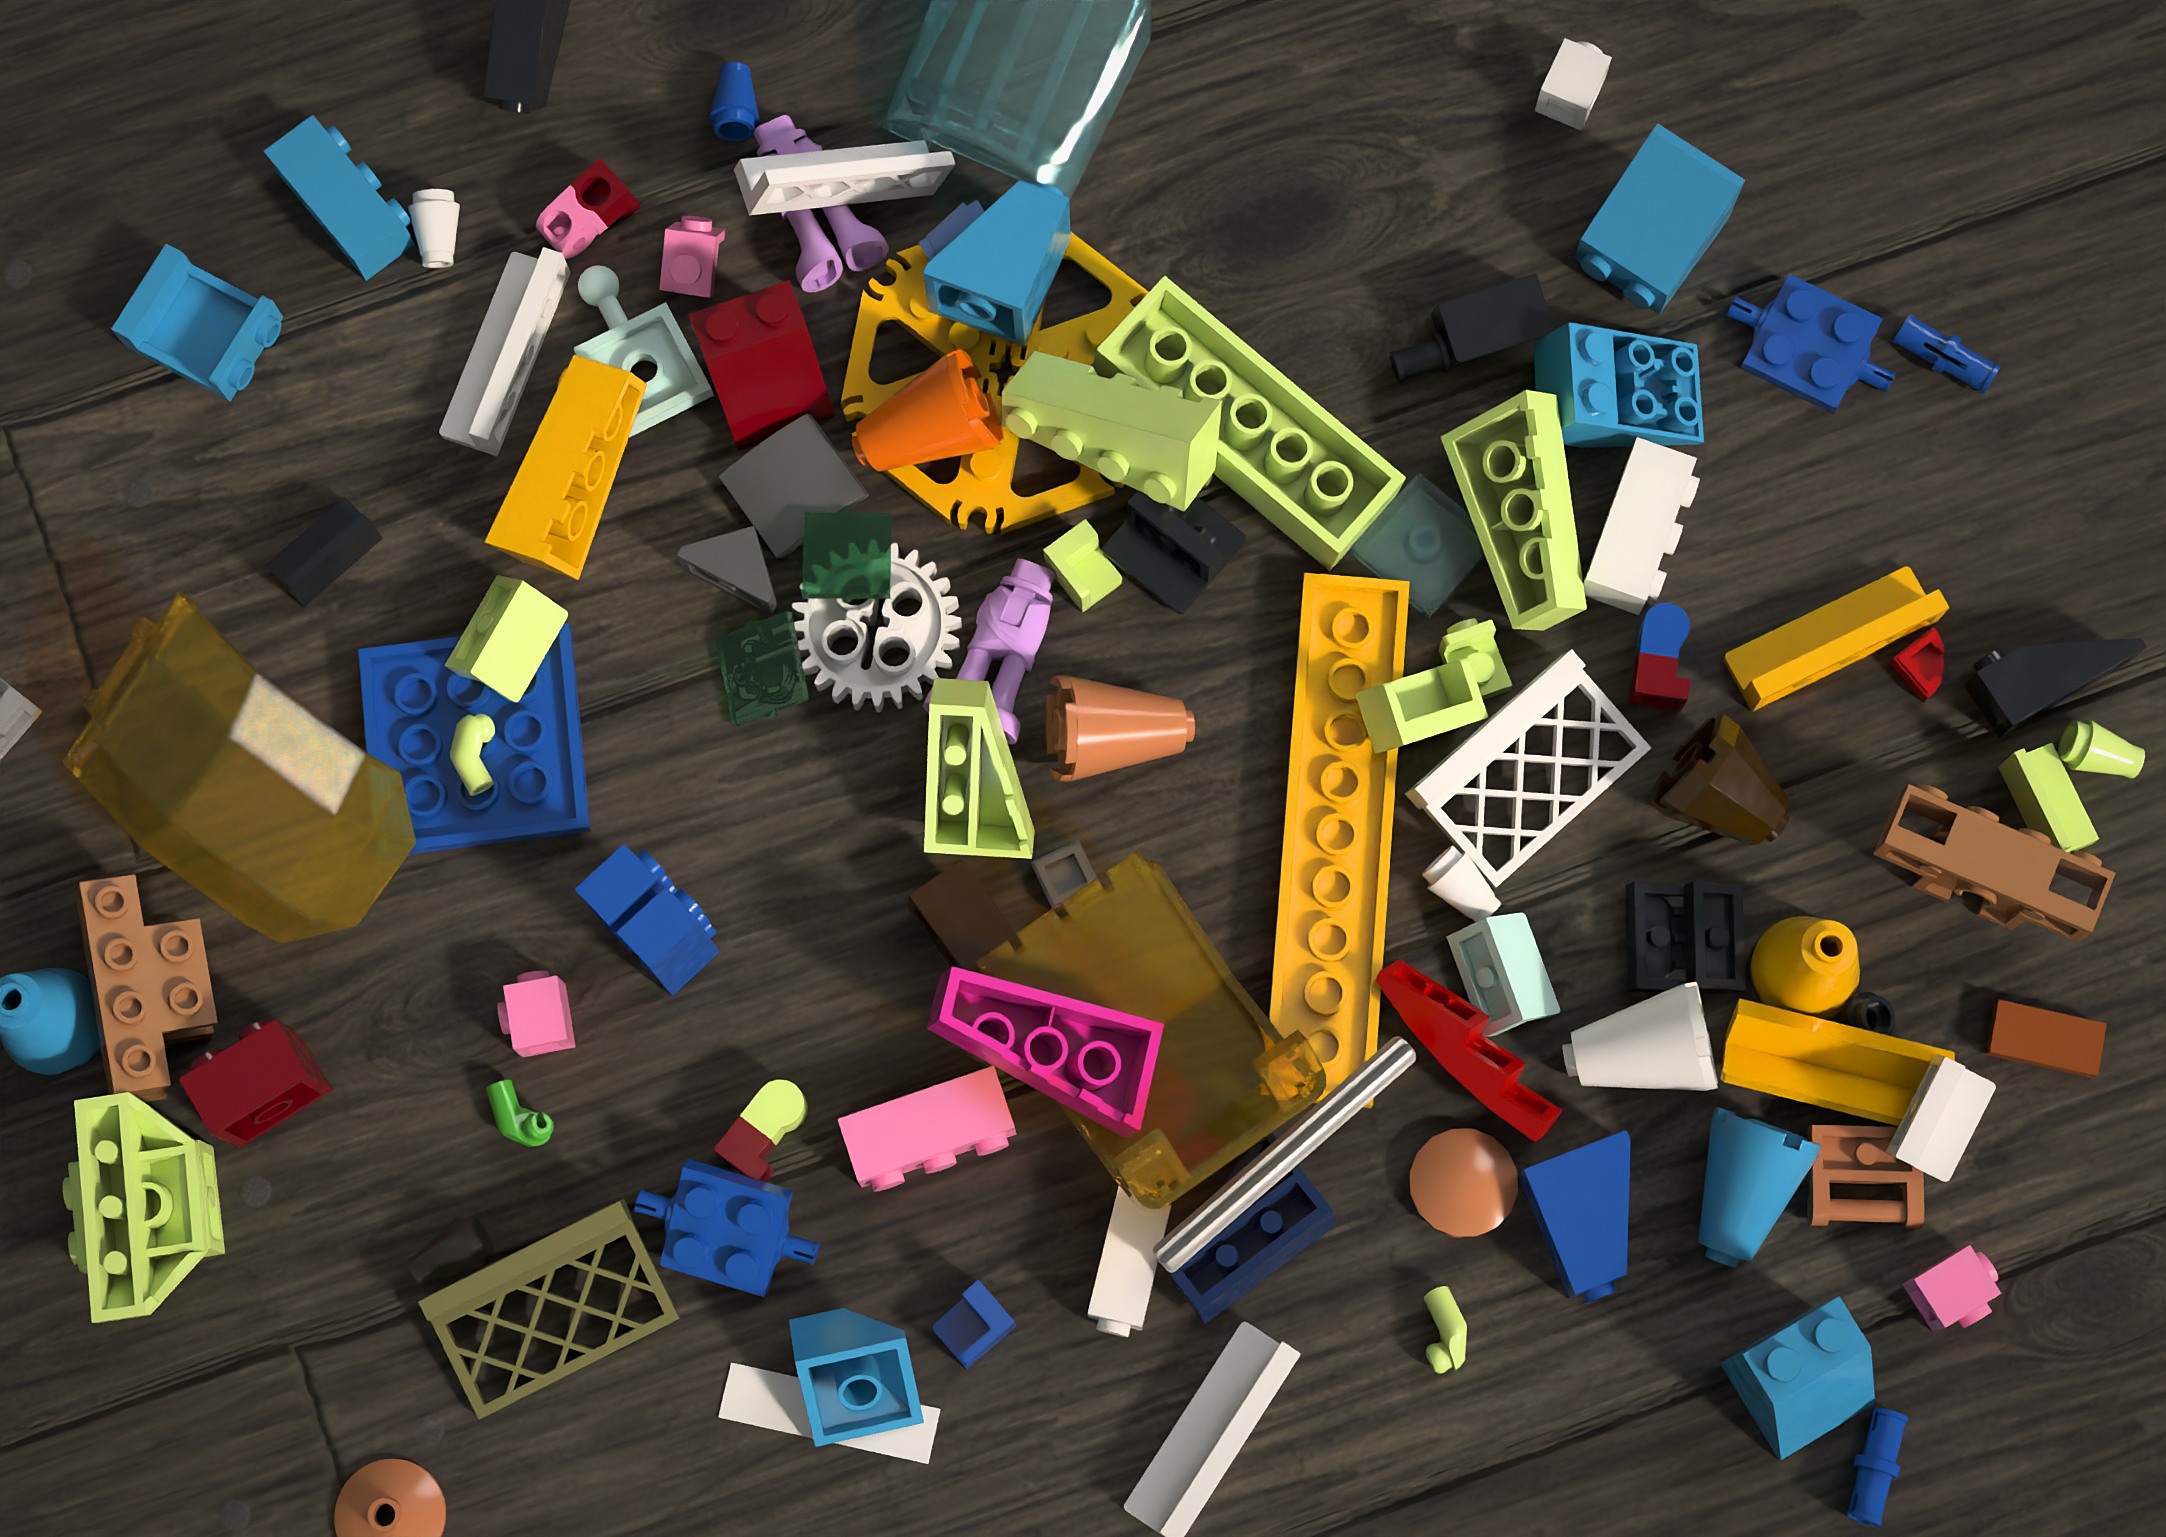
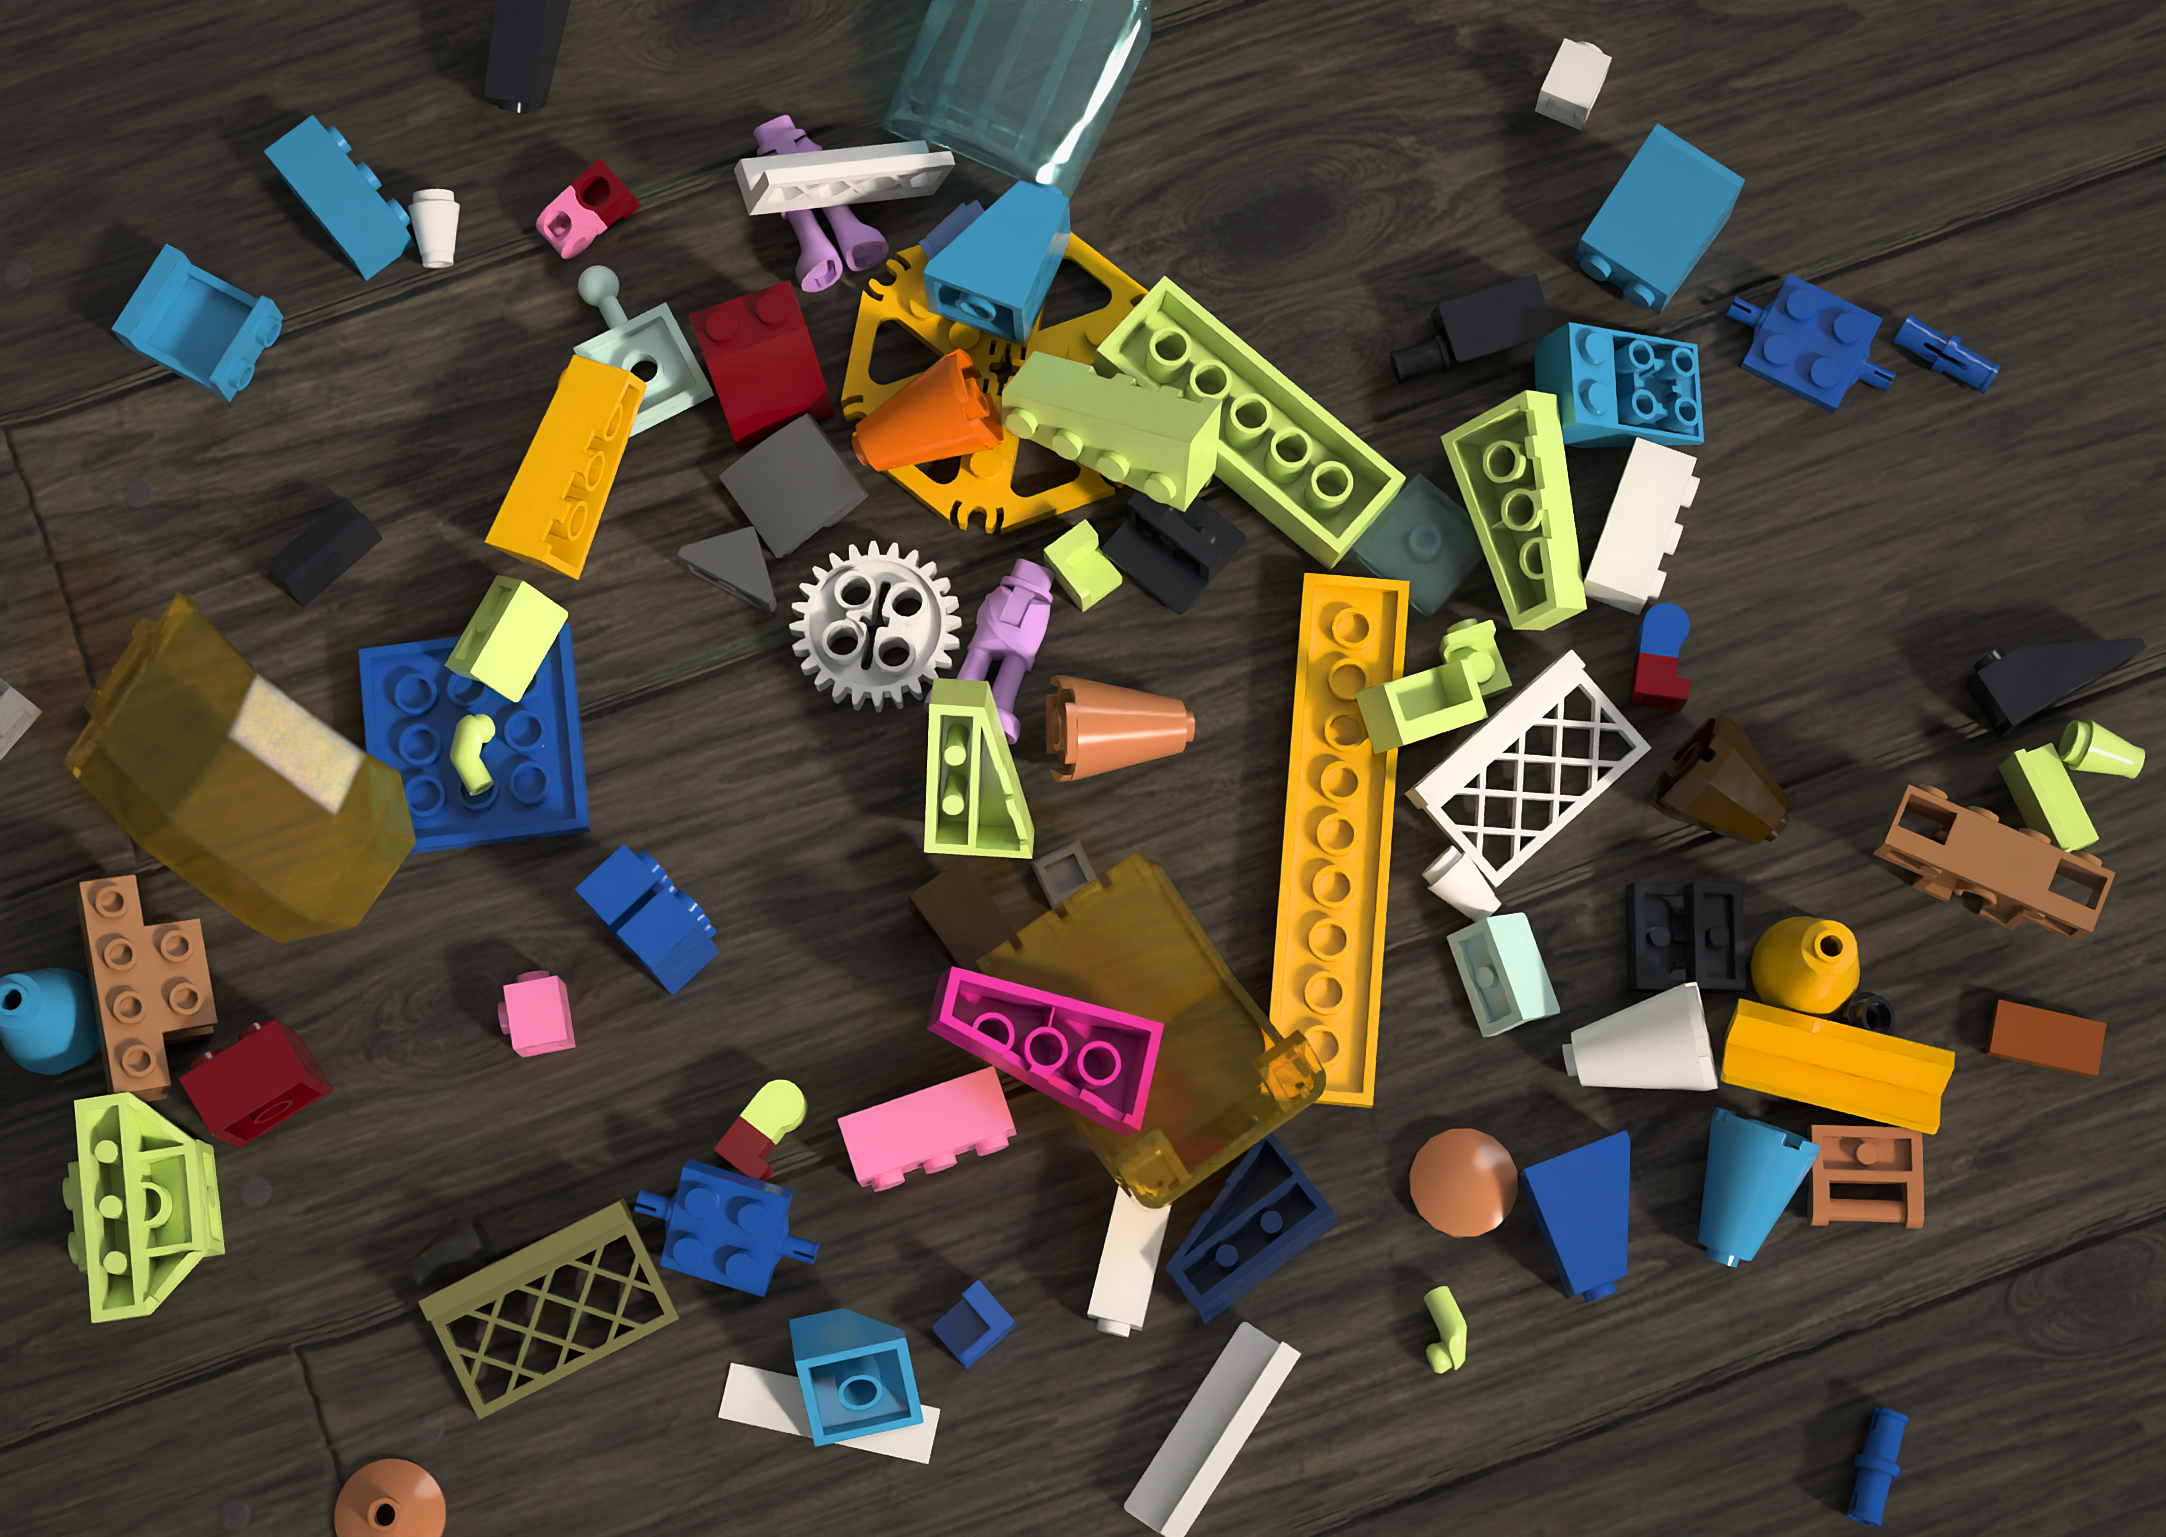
white panel [439,247,571,456] -> none
bright green arm [486,1080,554,1147] -> none
bright pink bracket [659,216,725,298] -> none
blue cone [709,62,760,142] -> none
clear green piece [716,611,809,726] -> none
clear green piece [802,508,892,603] -> none
light grey axle [1152,1036,1416,1273] -> none
red slope [1375,959,1563,1142] -> none
dark azure slope [1720,1296,1875,1460] -> none
yellow panel [1723,566,1949,712] -> none
white panel [1885,1054,1996,1182] -> none
red tile [1889,627,1944,703] -> none
bright pink brick [1902,1245,2002,1332] -> none

